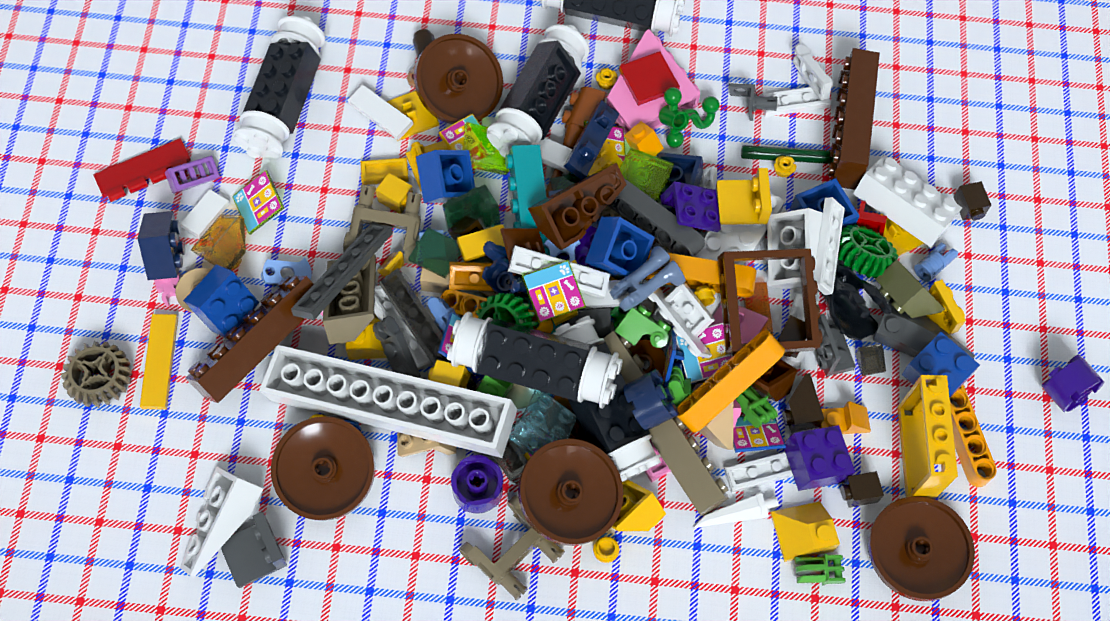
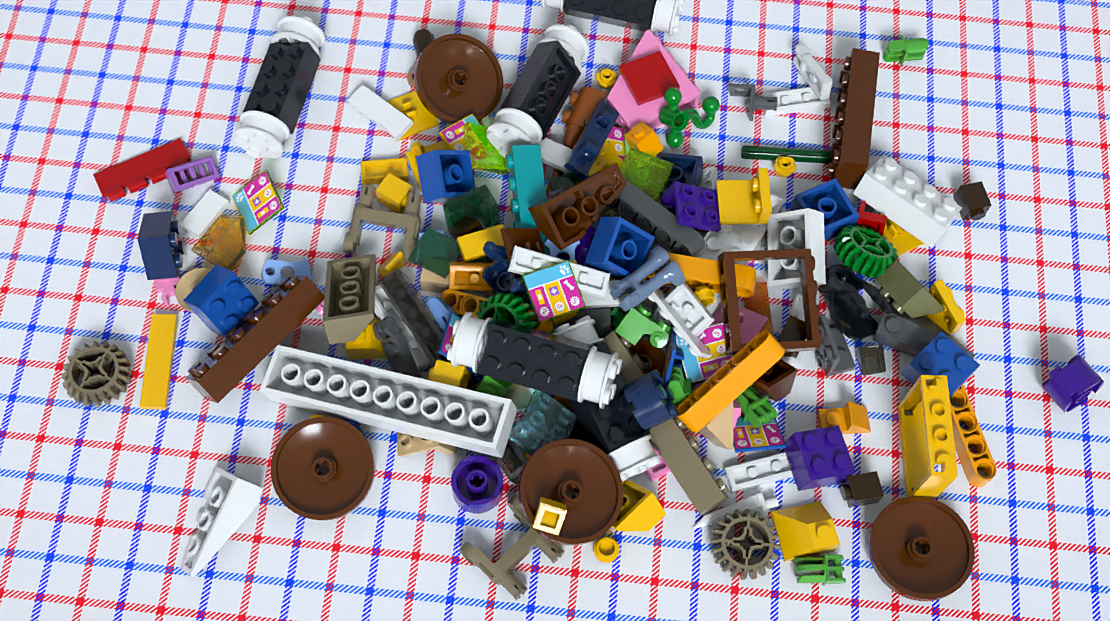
dark grey bracket [221,512,287,588] -> none
dark grey tile [291,223,393,320] -> none
dark brown slope [782,373,824,433] -> none
white tile [814,197,845,295] -> none
medium blue hinge [914,242,959,282] -> none
none -> yellow slope [533,497,567,535]
none -> dark tan gear [709,509,781,580]
none -> bright green arm [883,35,929,66]

